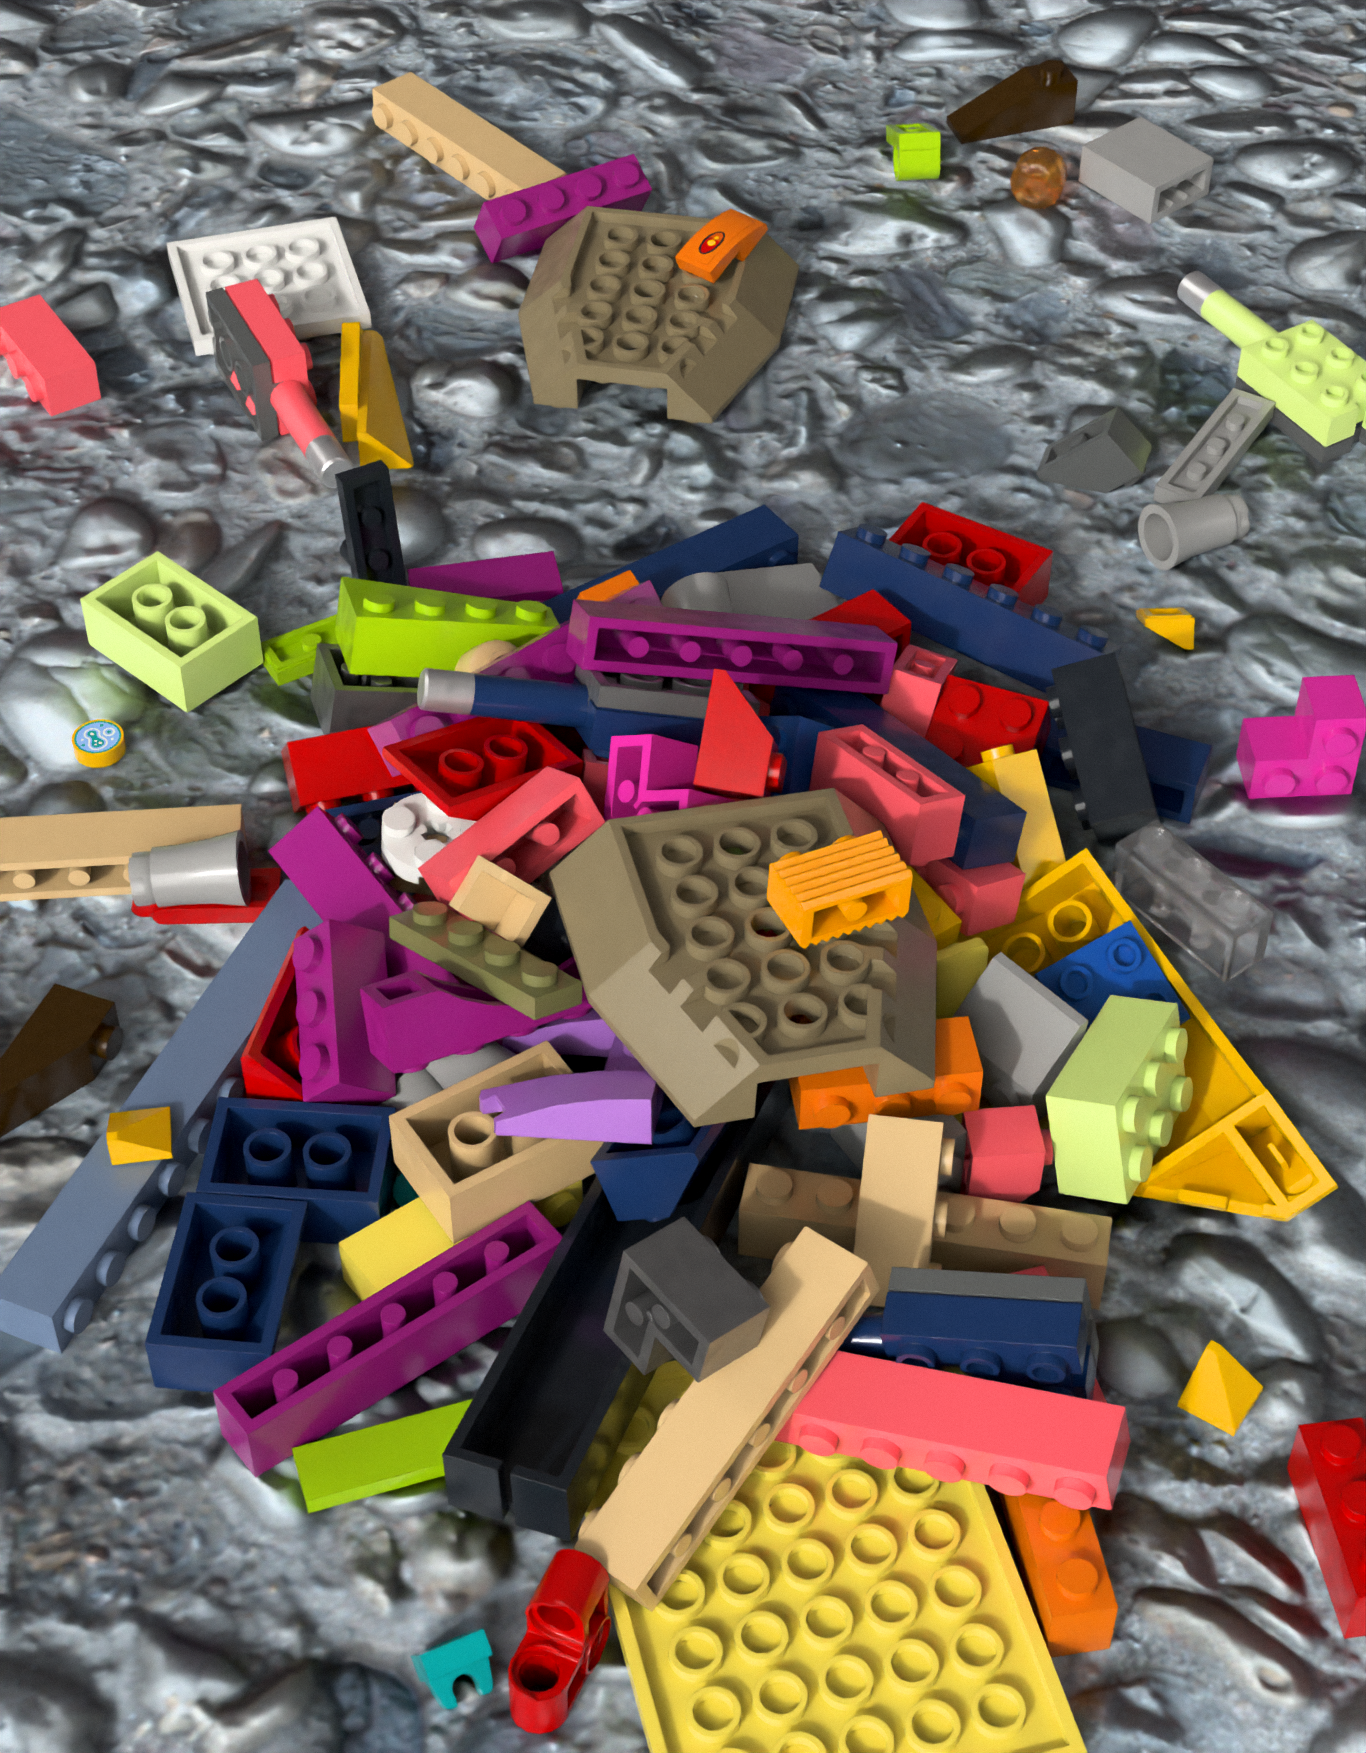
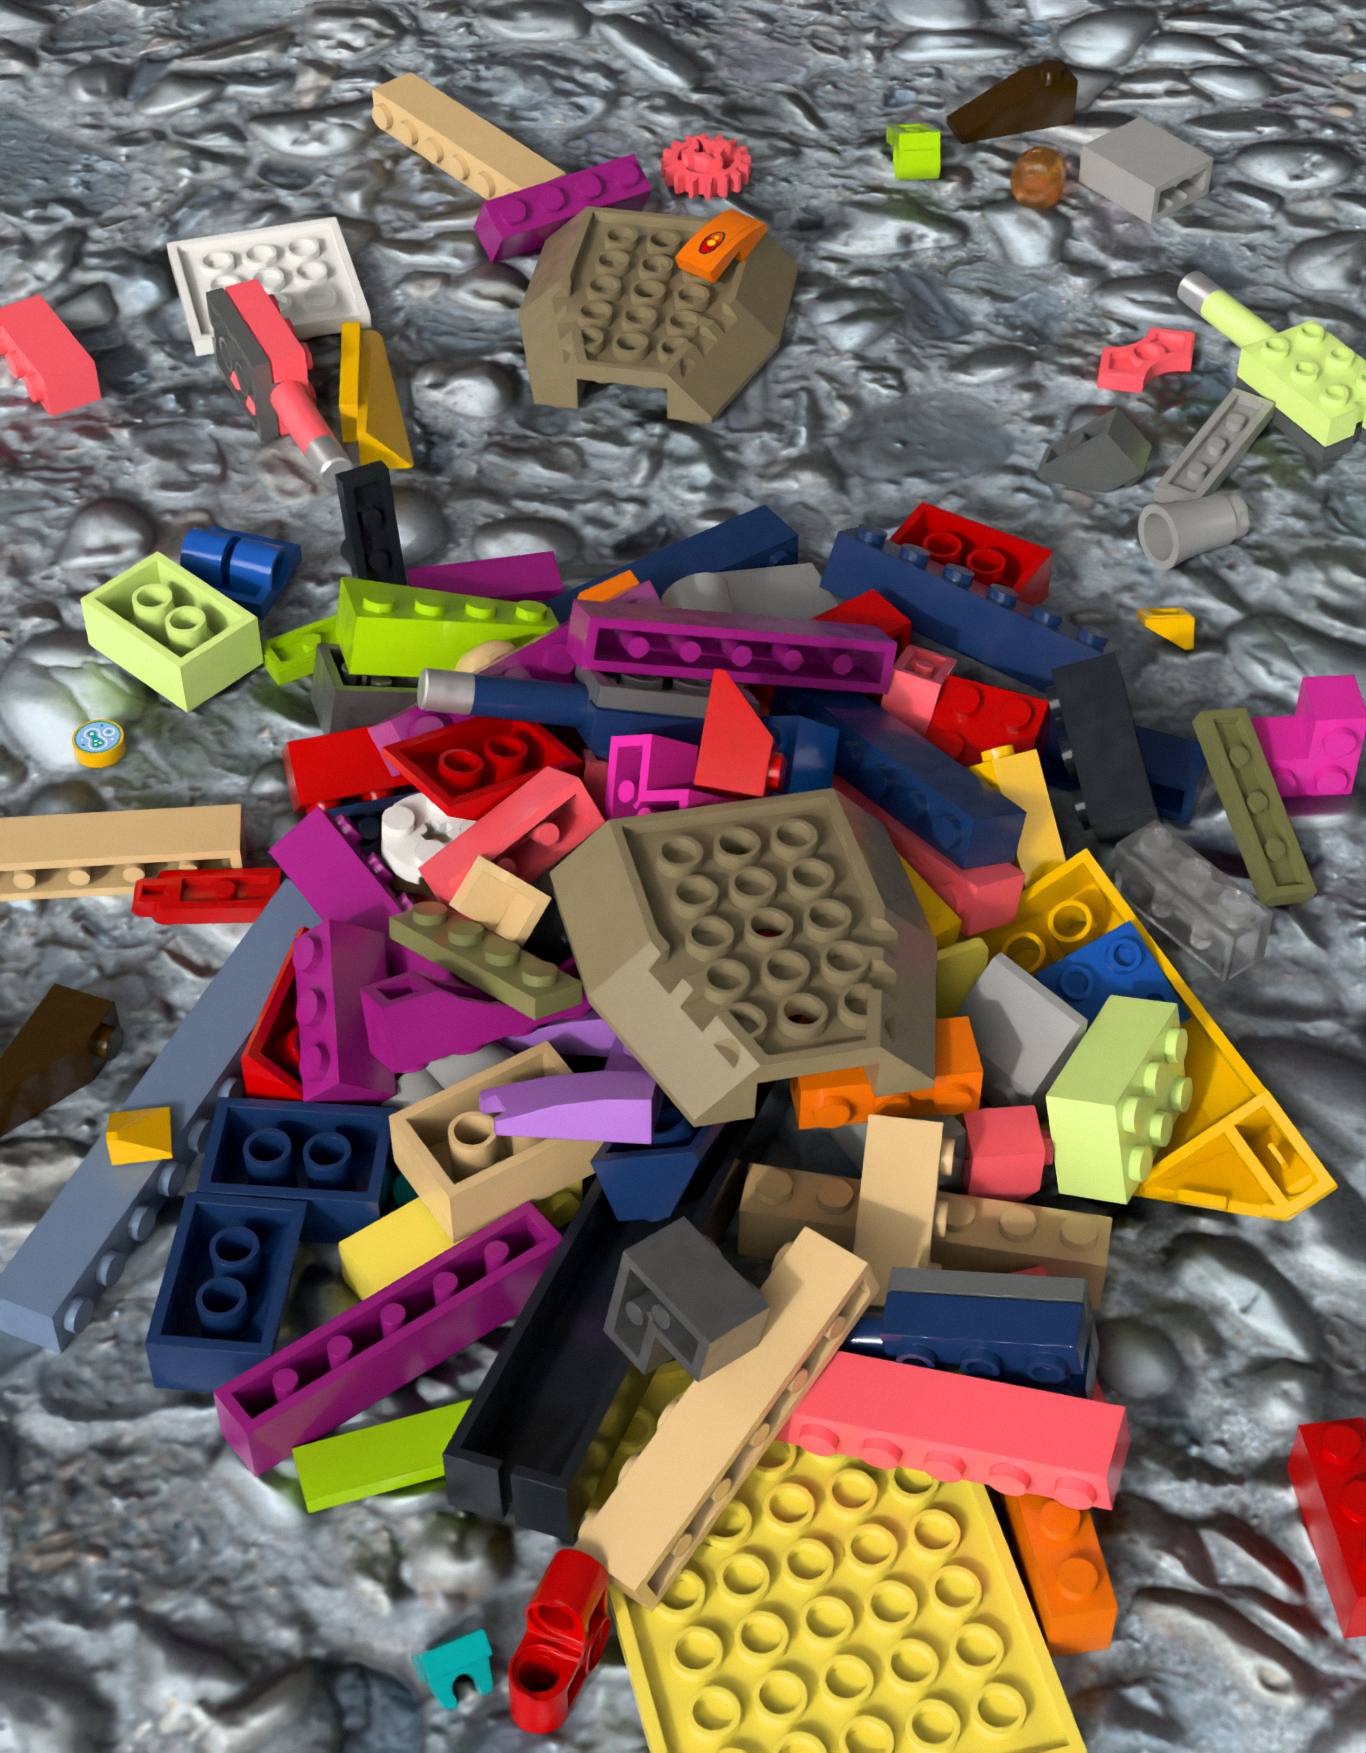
light grey plant [128,830,252,907] -> none
light orange brick [767,830,913,949] -> none
coral brick [809,724,965,866] -> none
yellow slope [1177,1340,1263,1436] -> none
none -> blue plate [180,526,302,620]
none -> coral gear [661,133,751,200]
none -> coral tile [1097,327,1195,393]
none -> olive plate [1192,707,1317,907]

